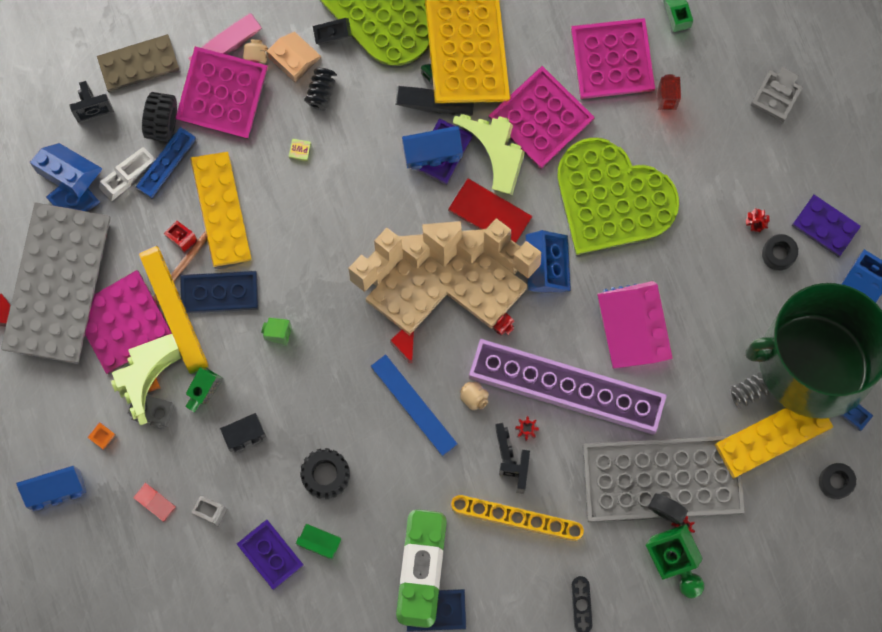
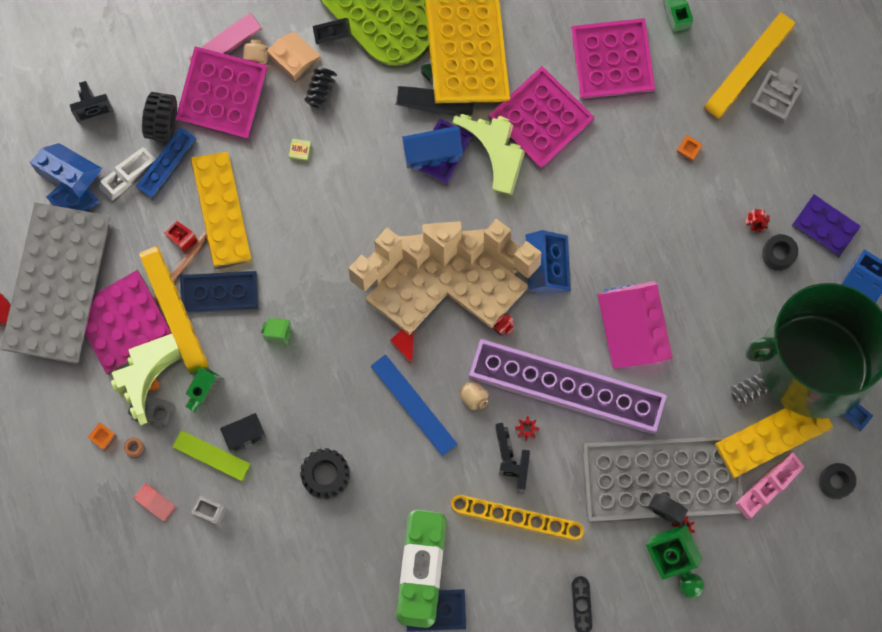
blue slope [16,465,86,511] -> none
dark tan plate [97,34,180,92] -> none
dark purple plate [237,519,304,590] -> none
green panel [295,524,341,560] -> none
red tile [448,178,532,243] -> none
lime plate [557,138,679,256] -> none
clear red brick [657,74,681,110] -> none
none -> nougat plate [124,438,144,457]
none -> lime tile [173,430,251,482]
none -> orange plate [676,135,703,162]
none -> yellow beam [704,12,796,120]
none -> bright pink slope [735,452,805,519]

